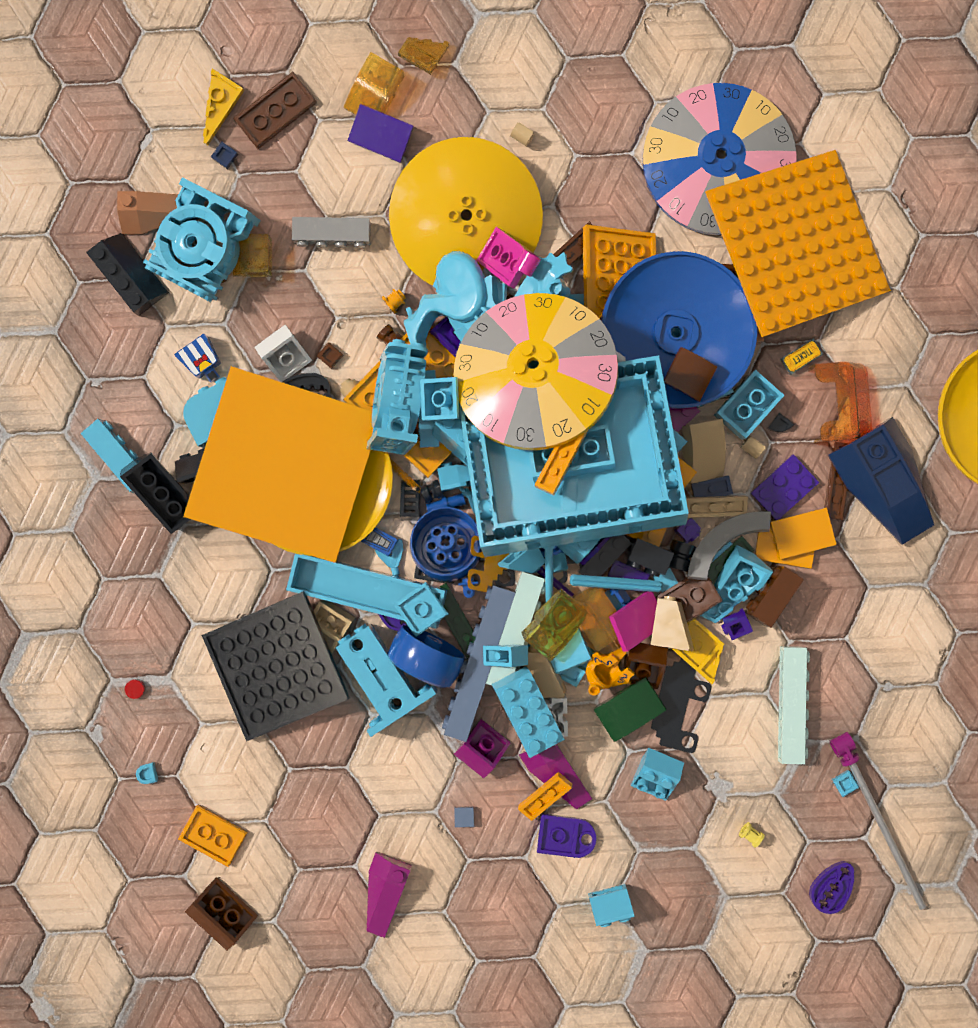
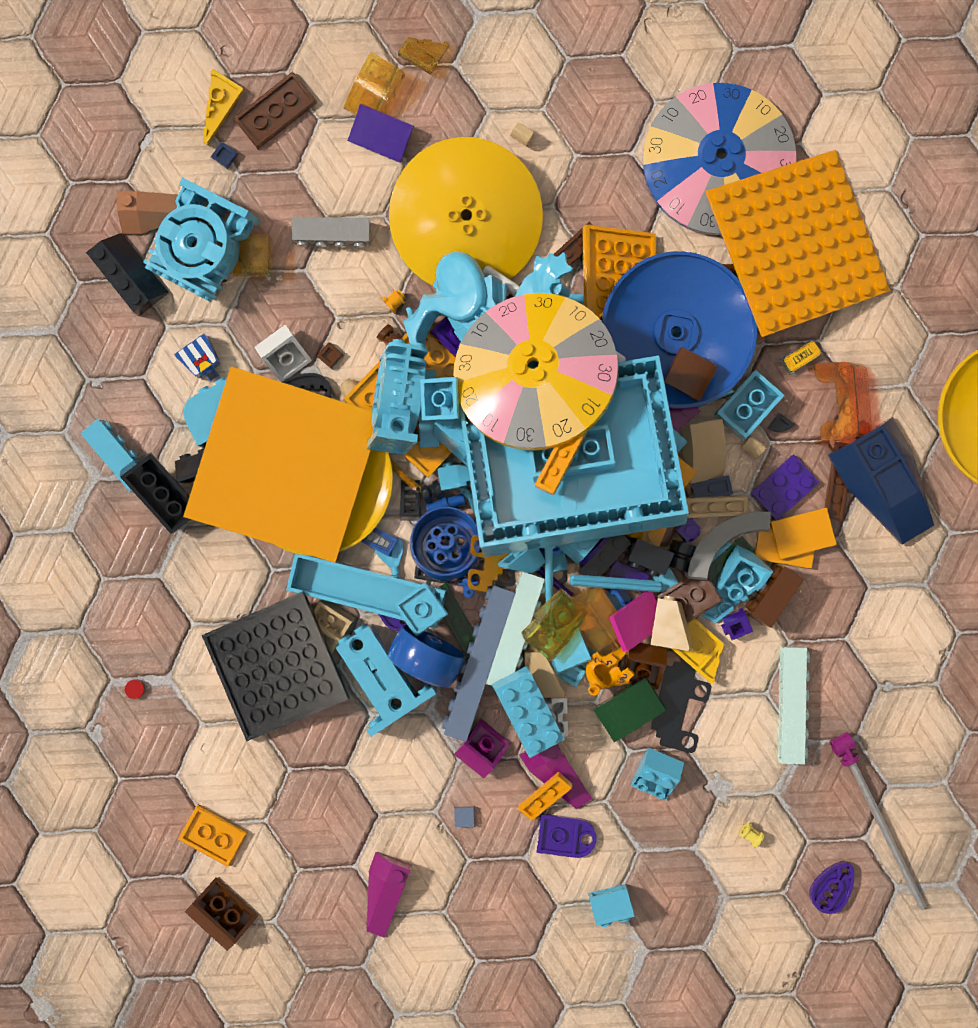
medium azure tile [136,762,159,784] -> none
dark pink hinge [476,227,542,289] -> none
medium azure slope [483,644,528,667] -> none
medium azure tile [831,770,859,797] -> none

